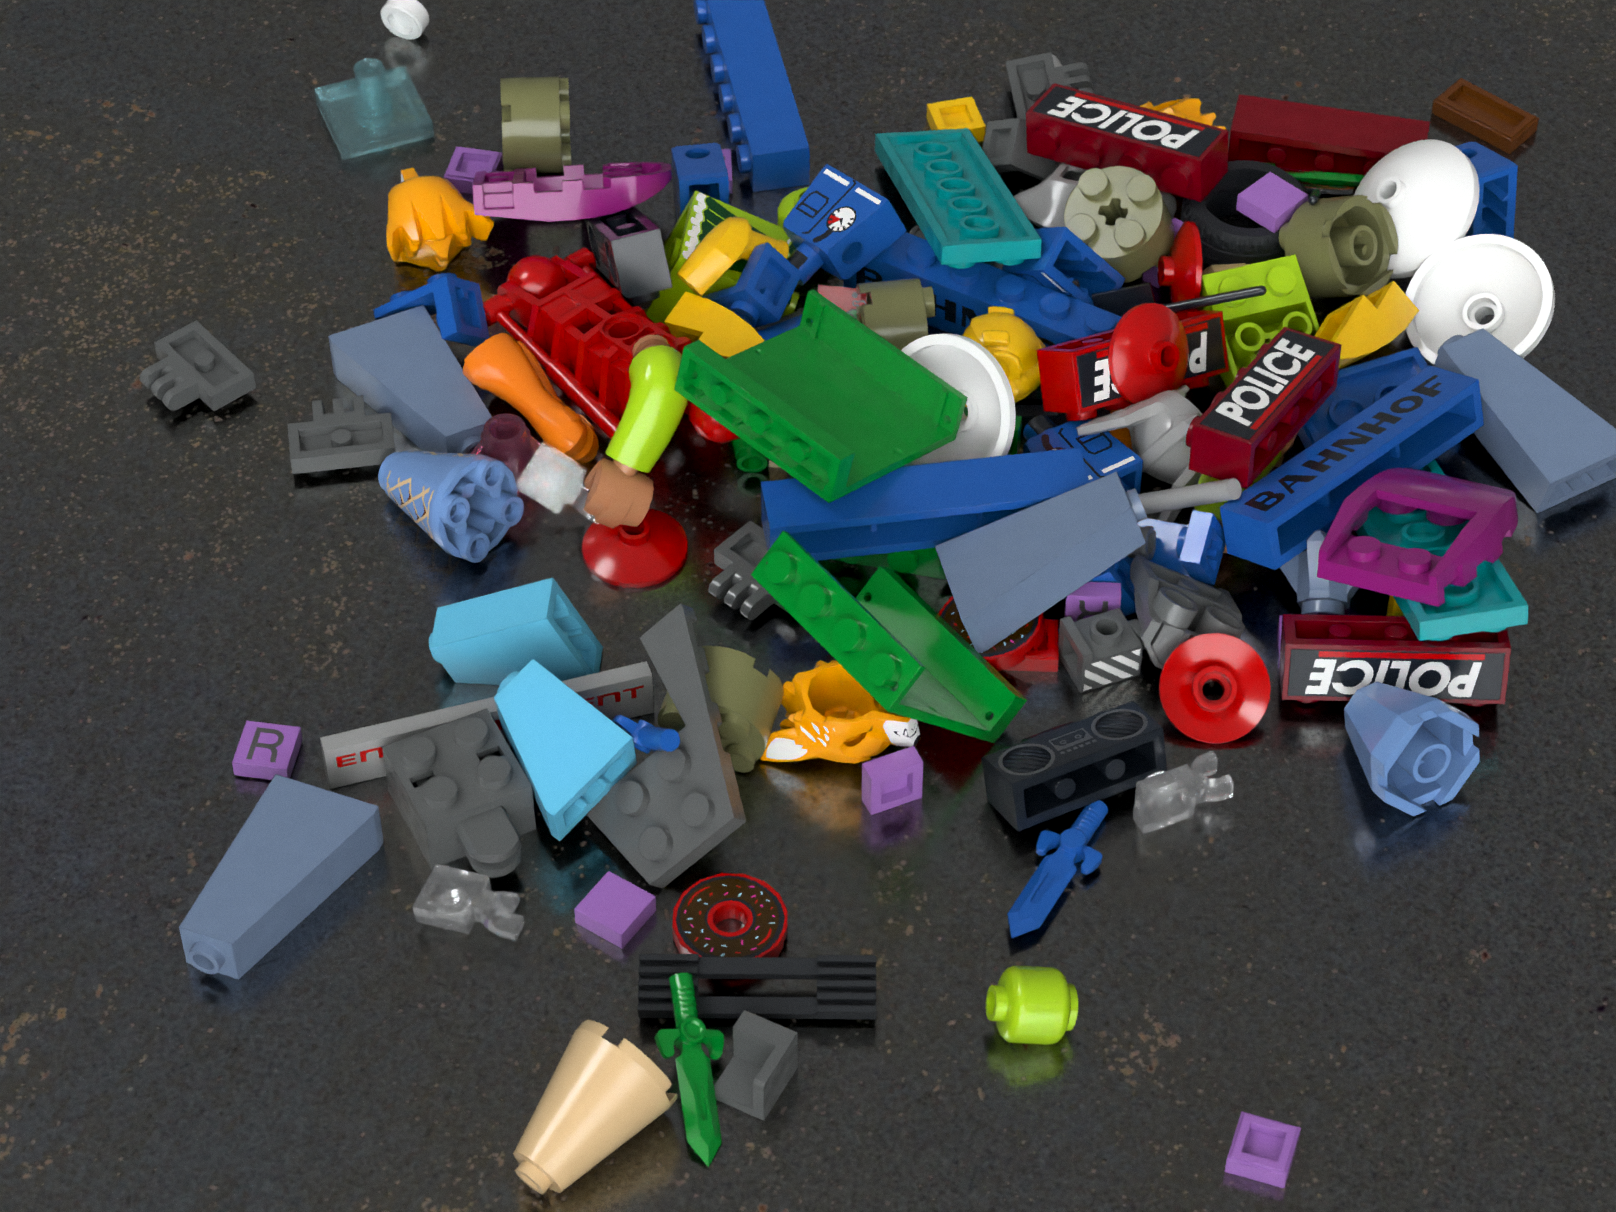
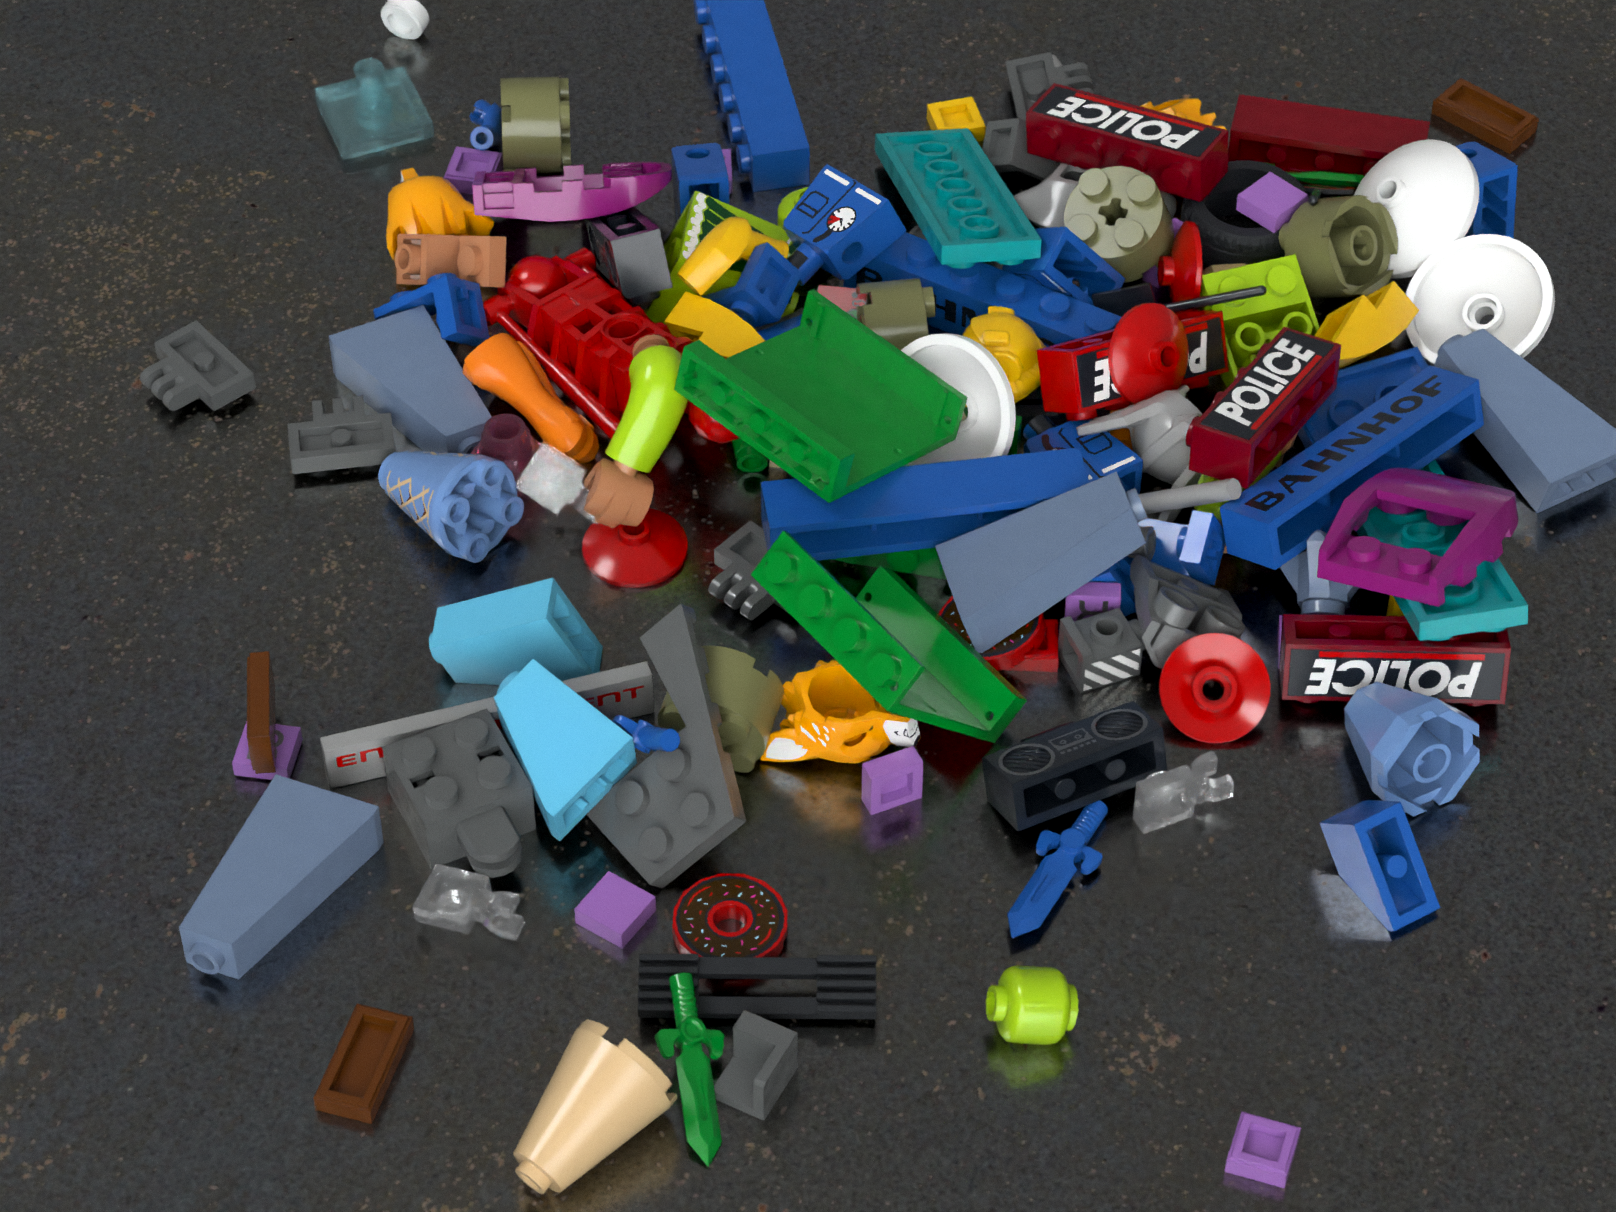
none -> reddish brown tile [247,651,276,774]
none -> reddish brown tile [313,1003,414,1124]
none -> nougat slope [395,234,506,288]
none -> blue arm [469,99,502,150]
none -> blue slope [1319,800,1440,932]

